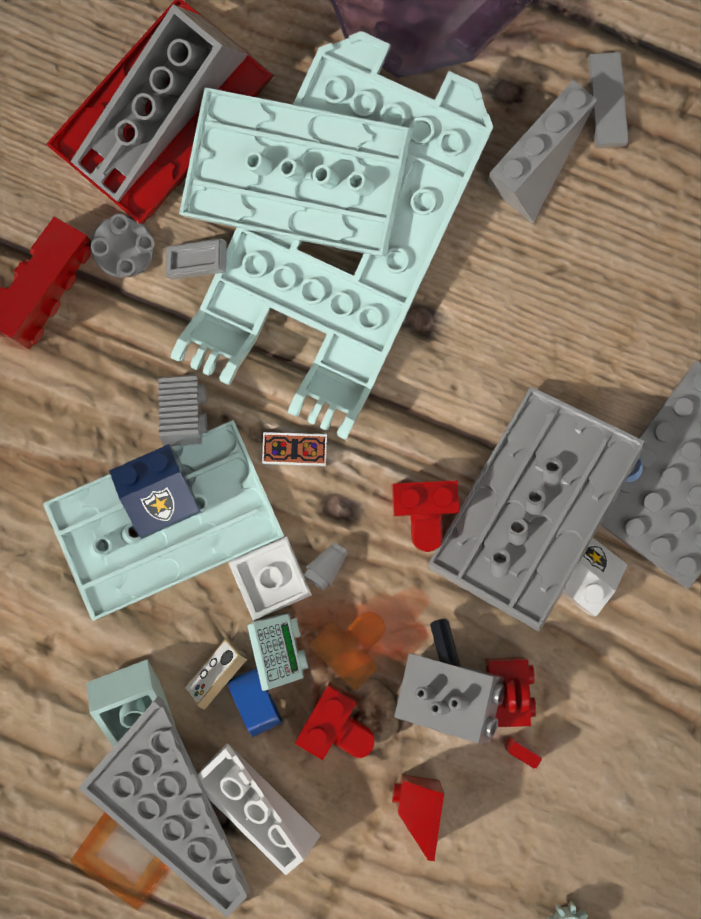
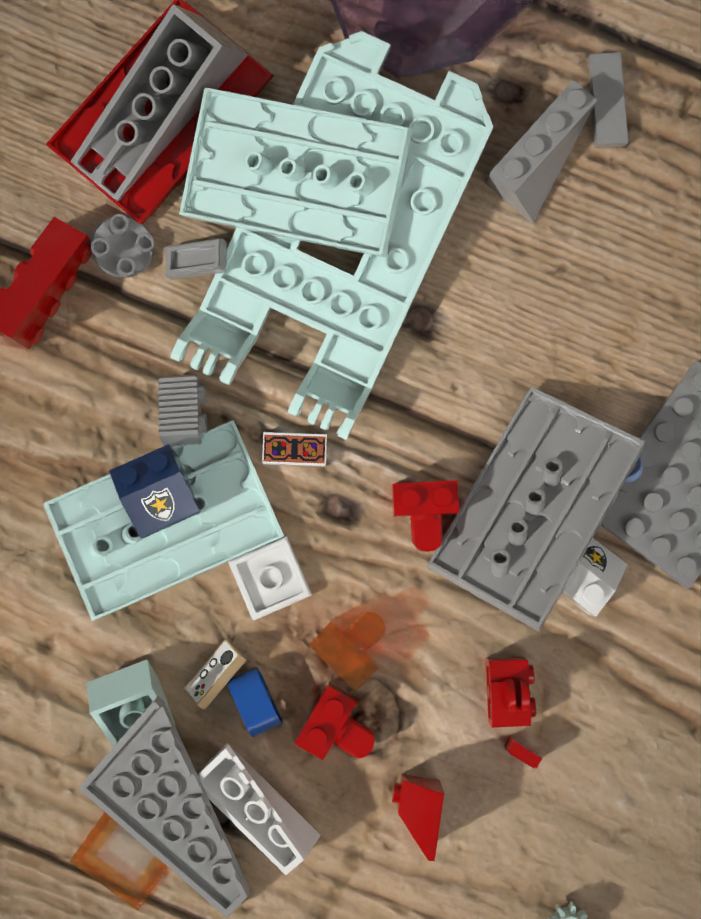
light aqua slope [247,612,309,691] -> none
light grey cone [304,542,349,591] -> none
light grey piece [394,619,505,744] -> none

